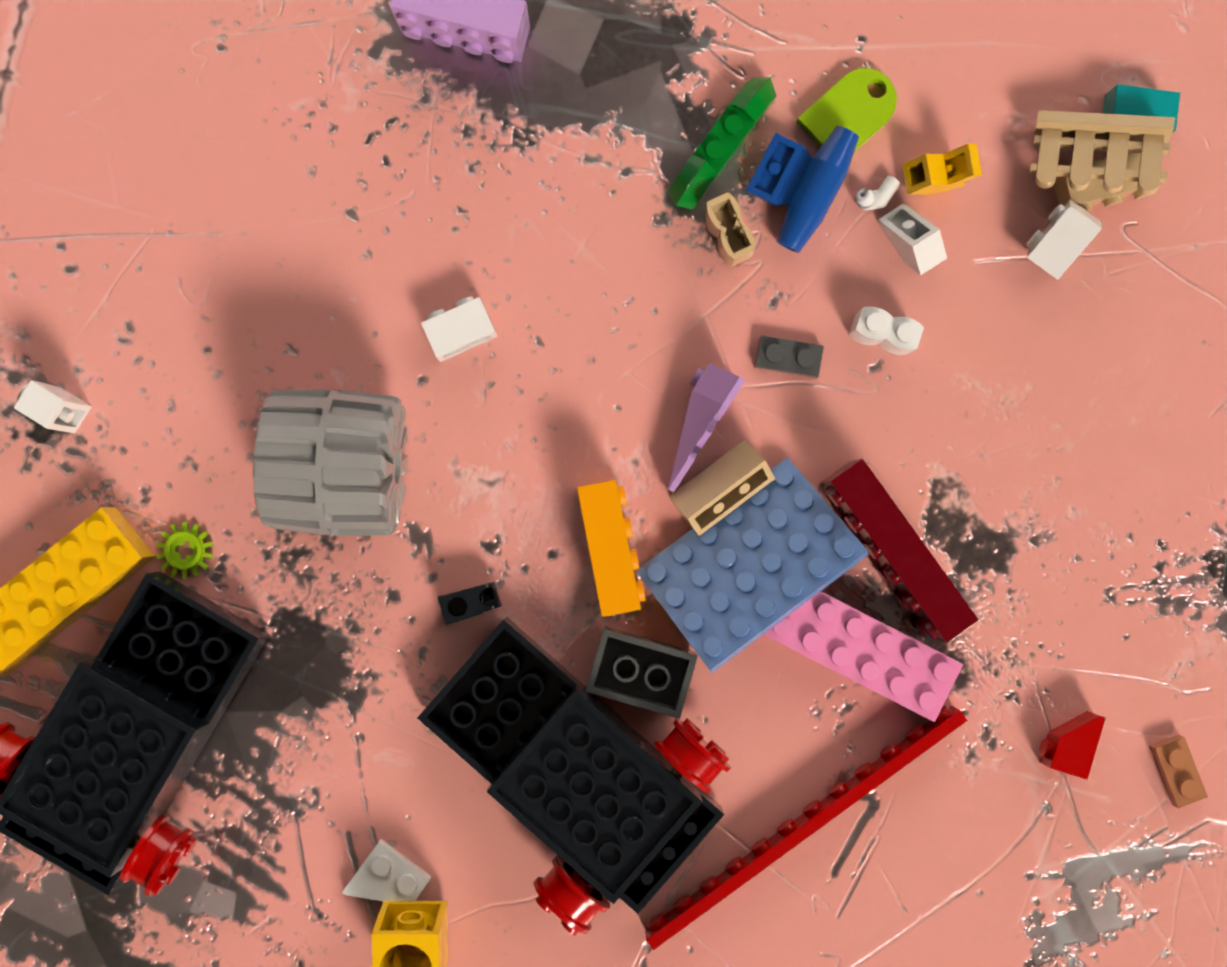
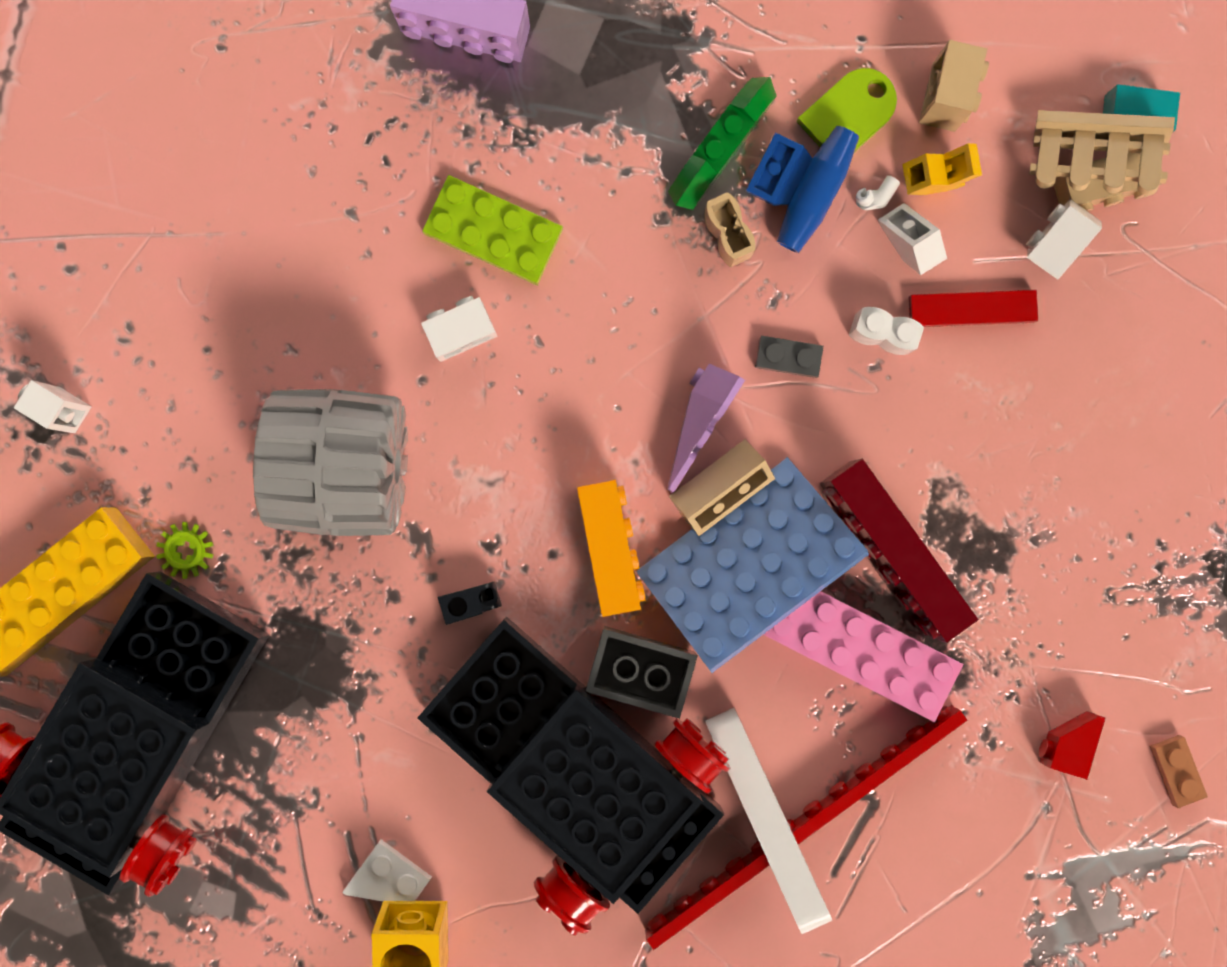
none -> lime plate [422,175,563,286]
none -> white beam [705,708,833,934]
none -> red tile [909,290,1038,327]
none -> tan brick [919,40,989,132]

